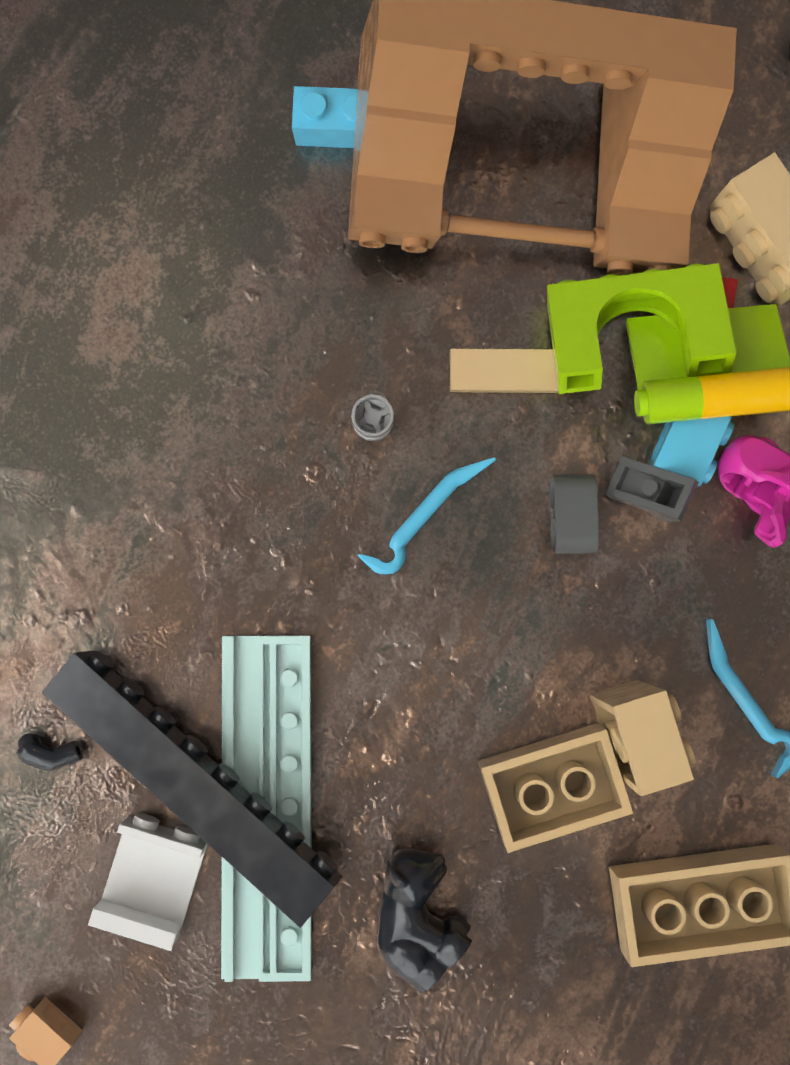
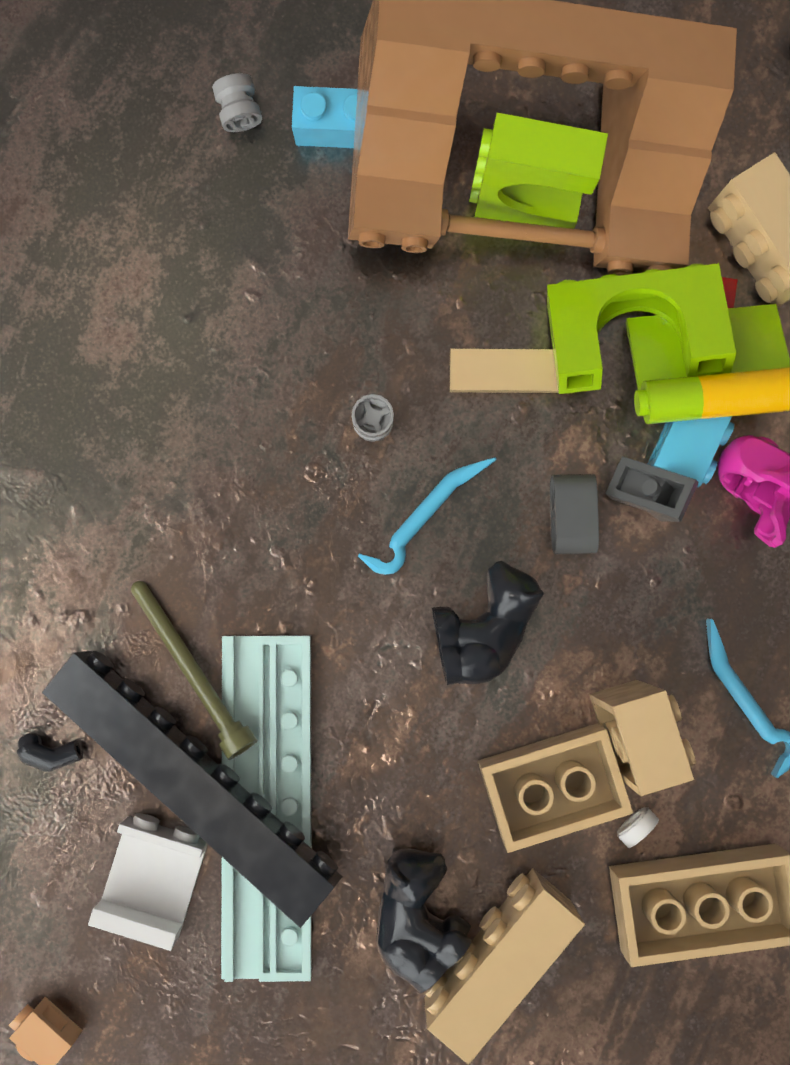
none -> olive piece [131,581,258,760]
none -> light grey wheel [212,73,263,132]
none -> tan brick [424,868,585,1065]
none -> black animal [432,560,544,685]
none -> lime arch [469,113,608,229]
none -> white tile [617,807,659,848]

